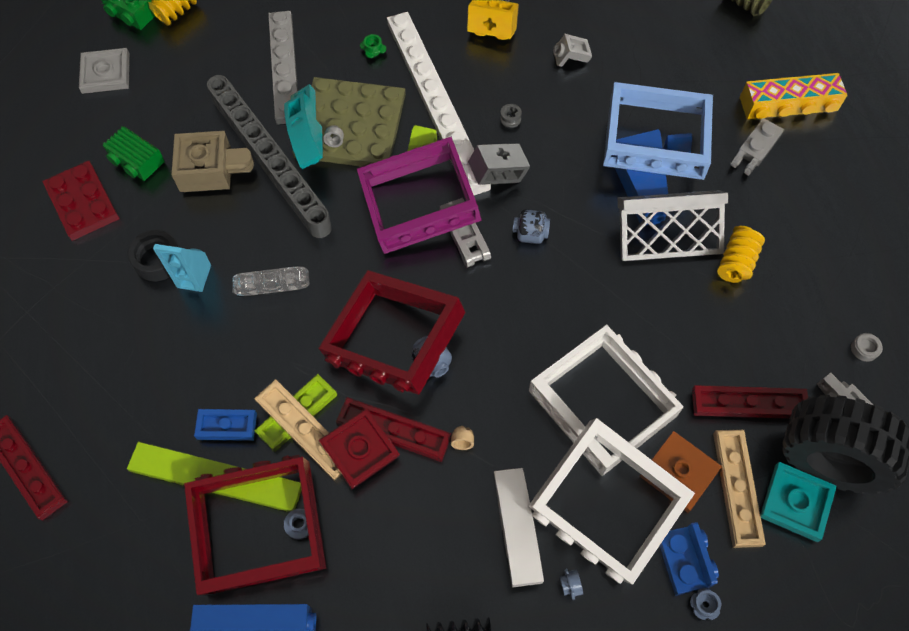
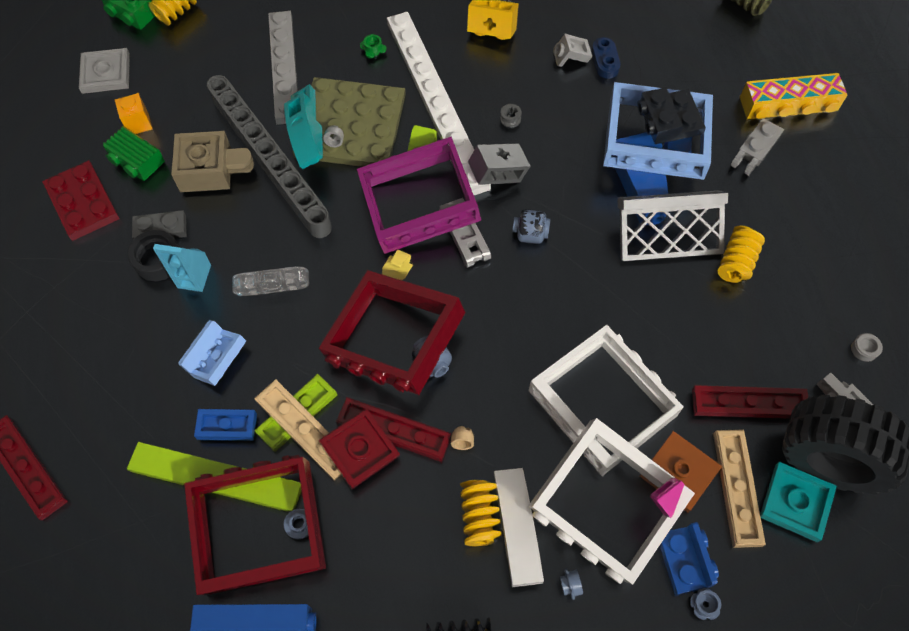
none -> light orange brick [115,93,152,134]
none -> dark grey plate [132,210,187,240]
none -> light blue bracket [179,320,246,386]
none -> light yellow piece [382,249,413,280]
none -> yellow piece [460,480,502,546]
none -> dark blue plate [592,37,621,79]
none -> black plate [637,87,706,145]
none -> dark pink slope [650,478,685,519]

